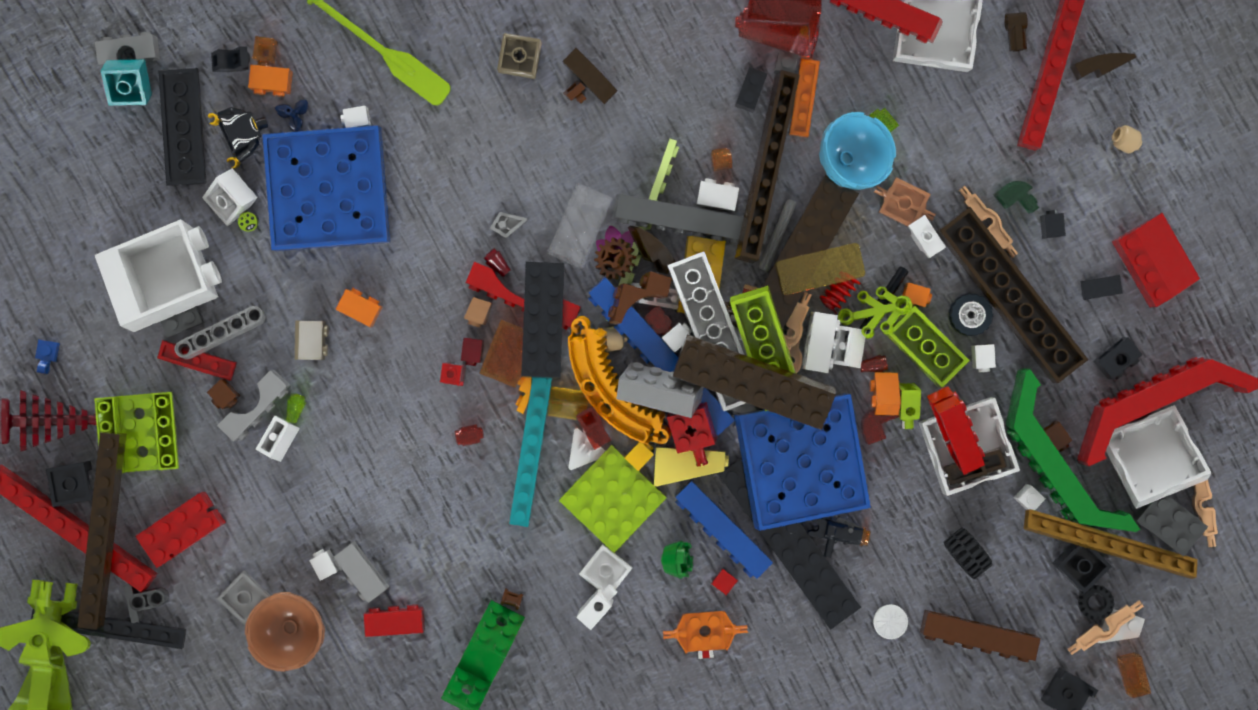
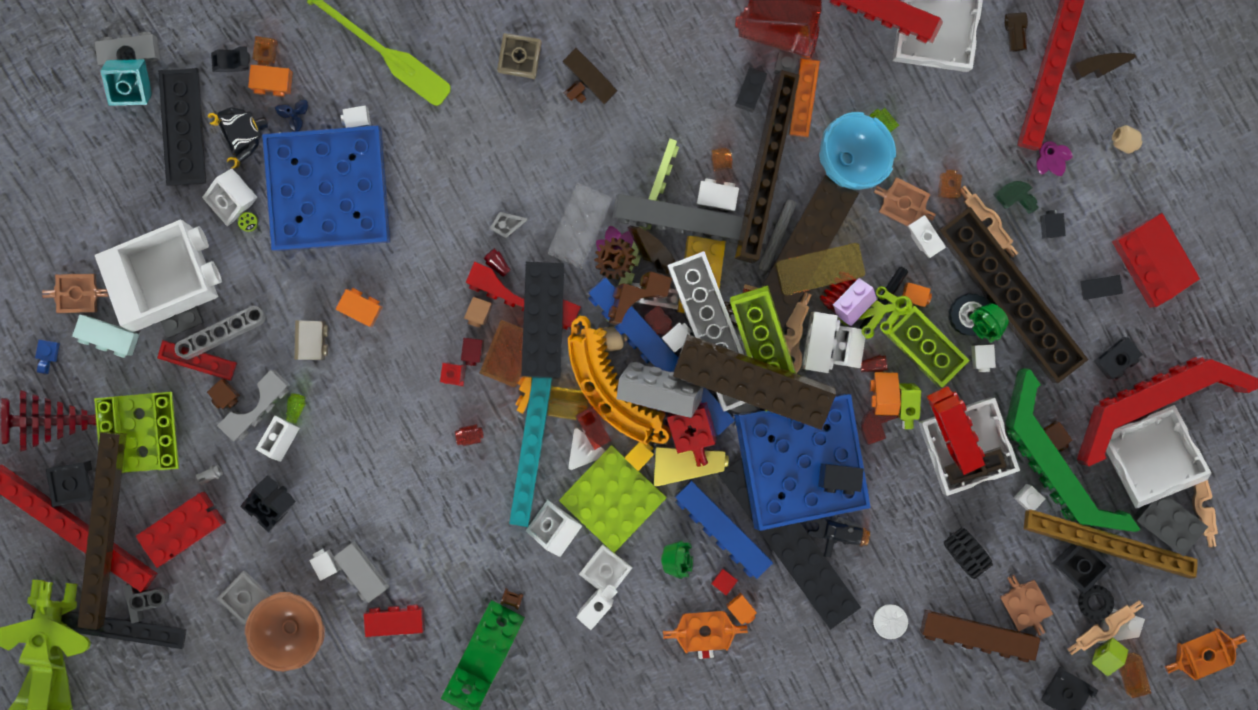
none -> nougat plate [42,274,109,313]
none -> light aqua brick [72,315,140,358]
none -> light grey pin [196,465,223,485]
none -> black brick [240,475,296,533]
none -> white slope [526,500,582,557]
none -> orange brick [726,593,757,625]
none -> black brick [818,463,864,495]
none -> lavender brick [833,278,877,326]
none -> clear orange brick [938,170,962,199]
none -> green cone [969,304,1009,343]
none -> nougat plate [1000,575,1053,636]
none -> magenta plate [1036,141,1073,176]
none -> lime piece [1092,637,1129,677]
none -> orange plate [1165,628,1247,680]

